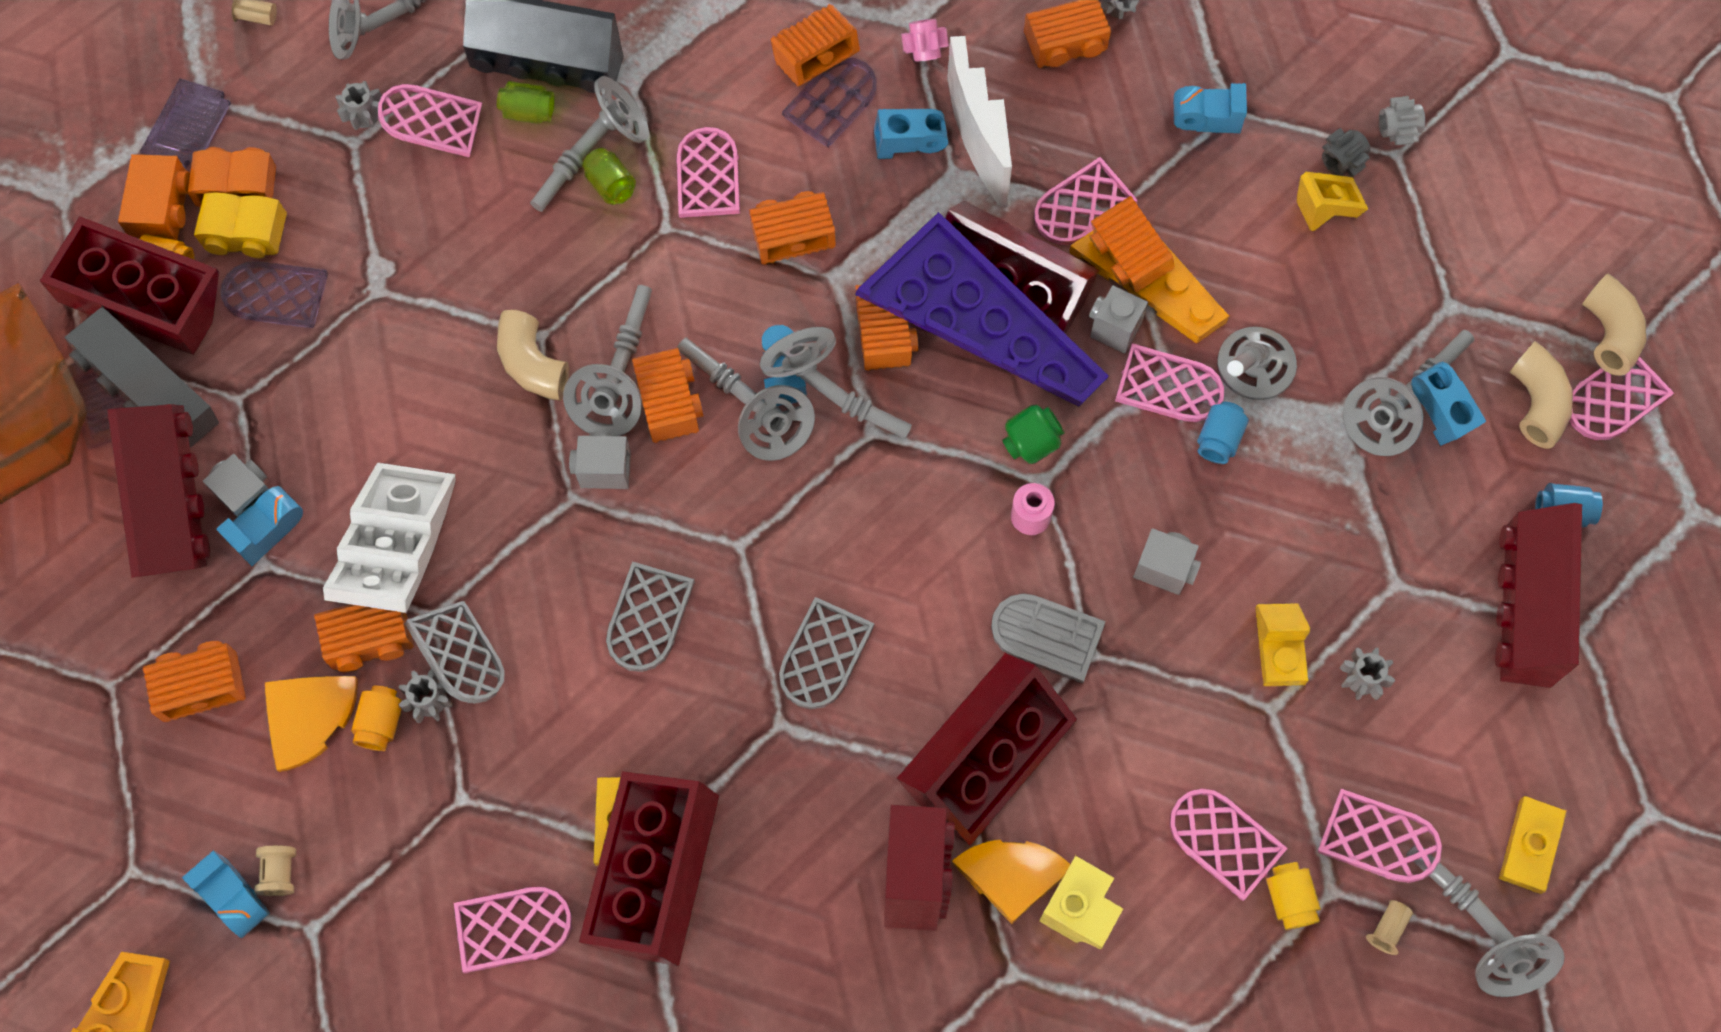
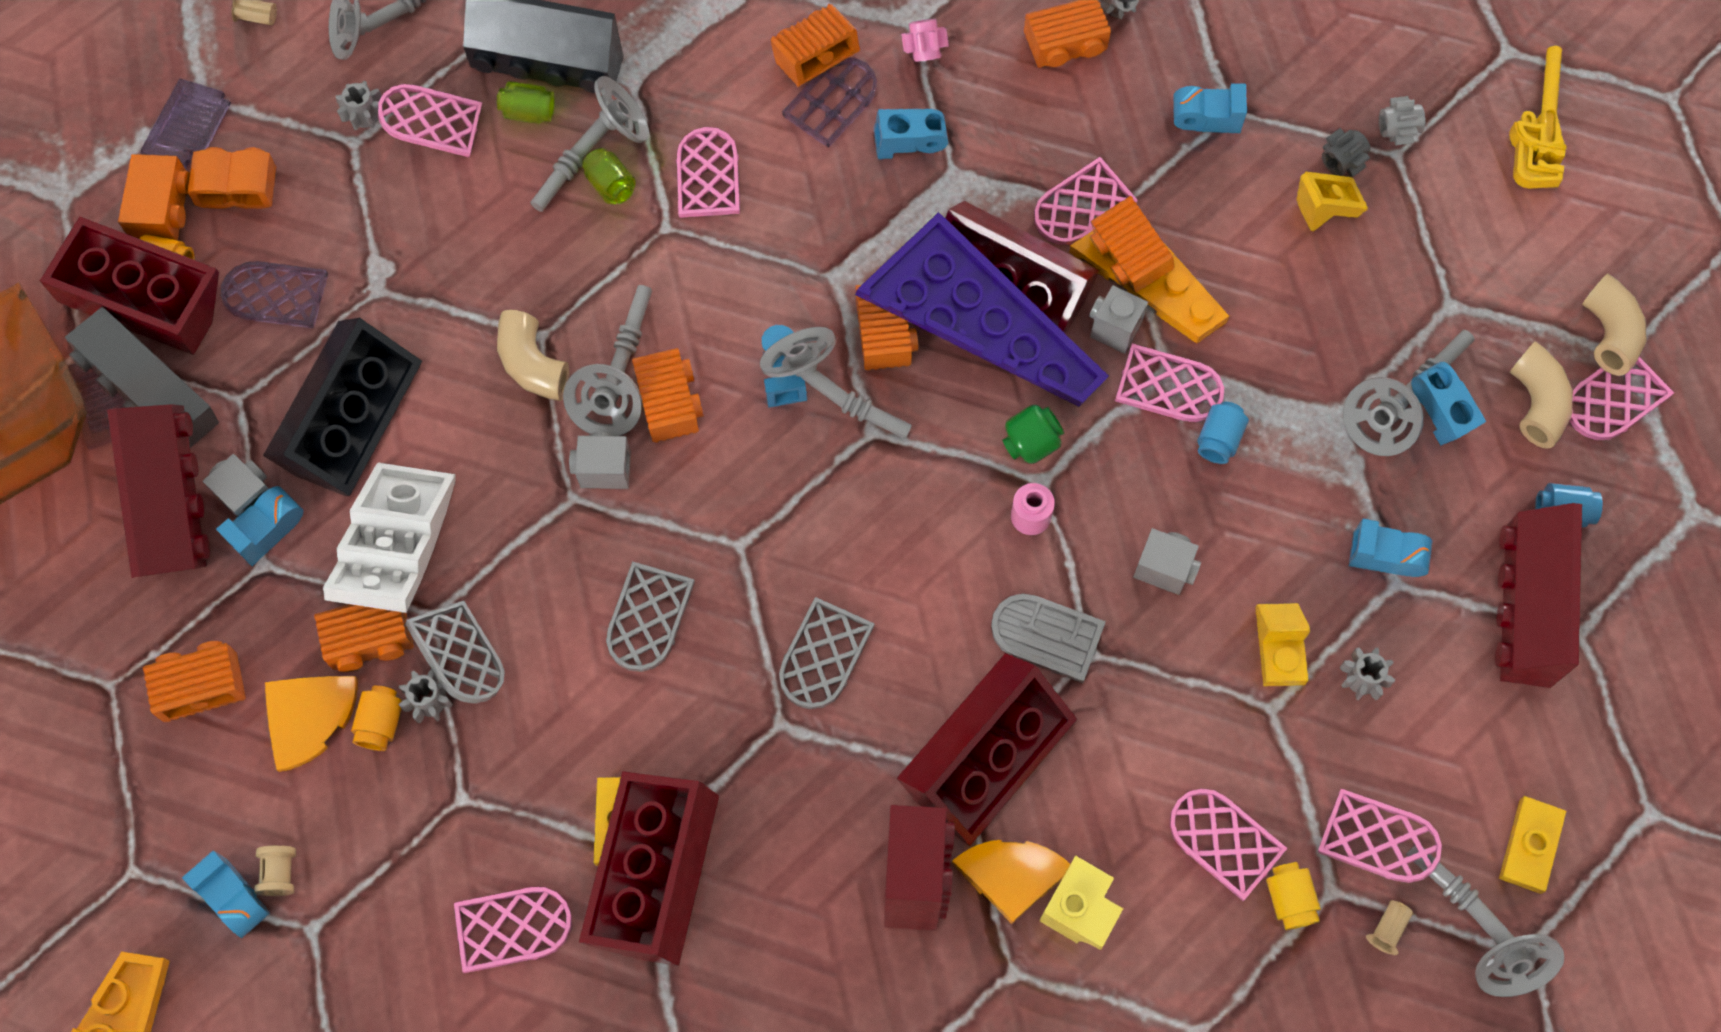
yellow brick [194,193,287,258] -> none
light grey dish [677,338,815,461] -> none
orange brick [749,191,836,265] -> none
white slope [947,36,1012,207] -> none
light grey dish [1217,327,1297,400] -> none
none -> black slope [263,317,422,496]
none -> dark azure leg [1348,518,1433,577]
none -> yellow piece [1509,46,1567,189]

